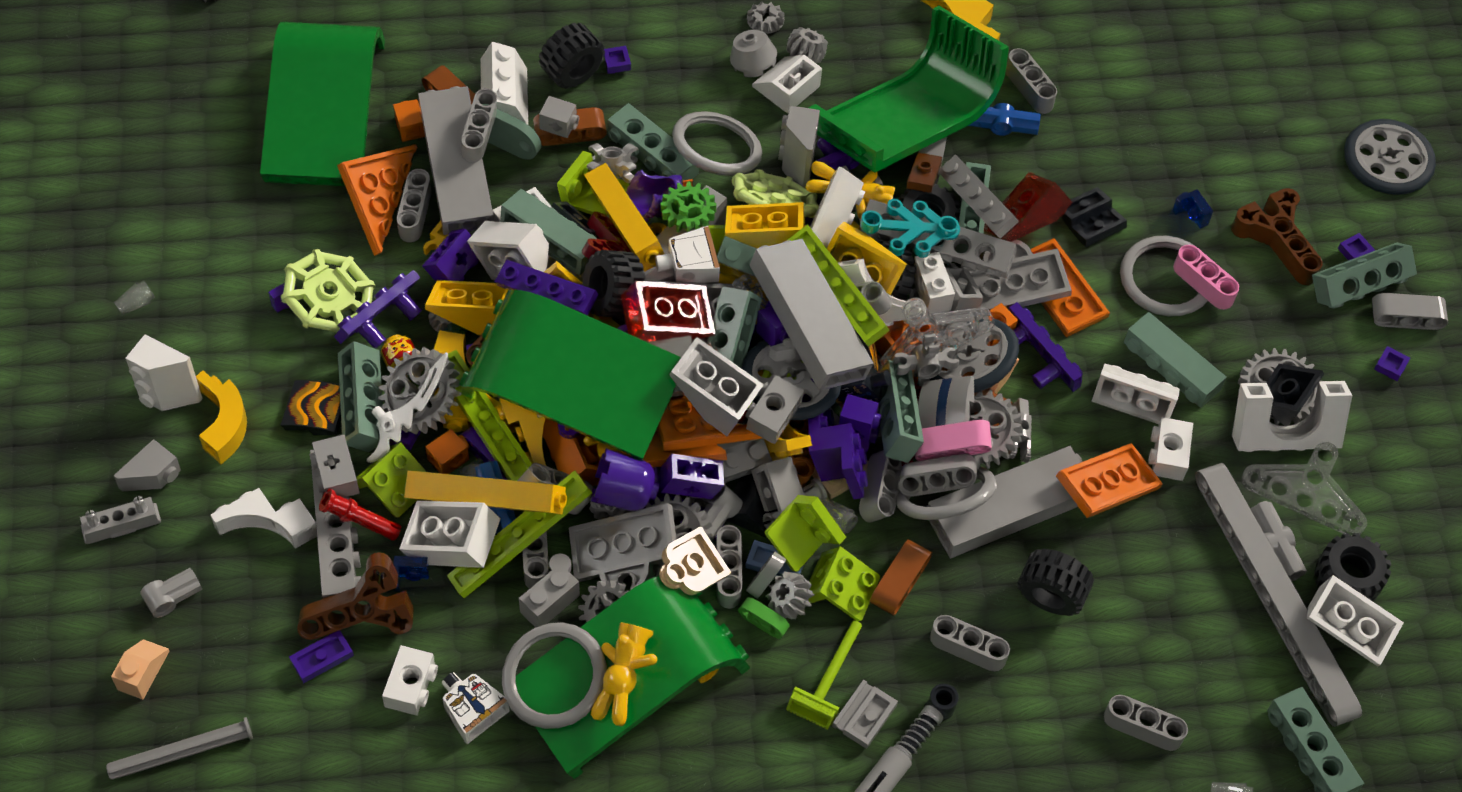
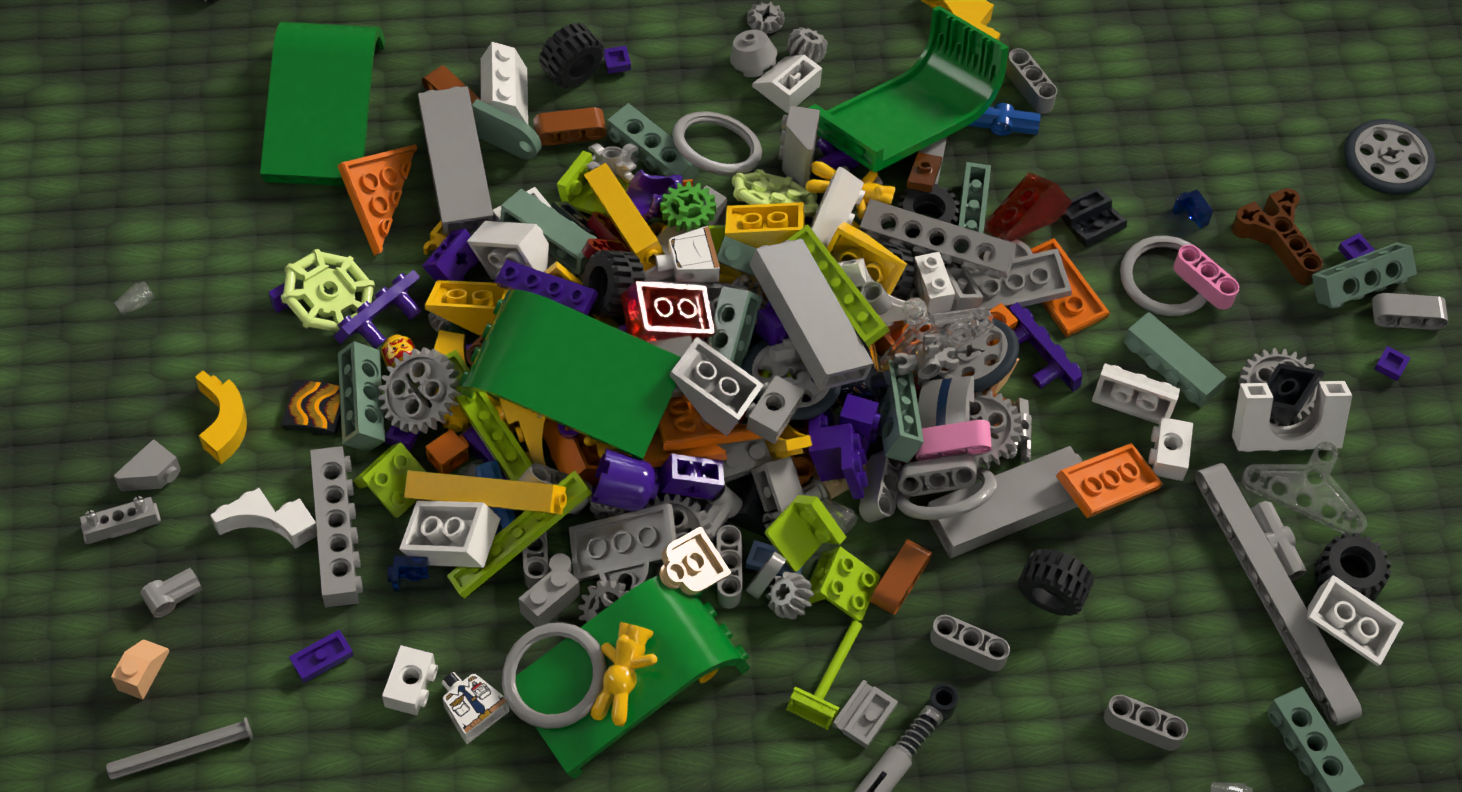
white slope [125,335,203,411] -> none
reddish brown beam [297,552,414,640] -> none
light grey brick [309,435,359,498] -> none
red pin [319,489,401,541] -> none
white piece [367,352,448,462] -> none
orange brick [393,99,425,142] -> none
light grey beam [397,169,431,242] -> none
light grey beam [461,88,497,162] -> none
light grey brick [539,96,579,138] -> none
bright green beam [738,597,790,639] -> none
teal plant [860,199,960,258] -> none
light grey plate [939,154,1019,239] -> none

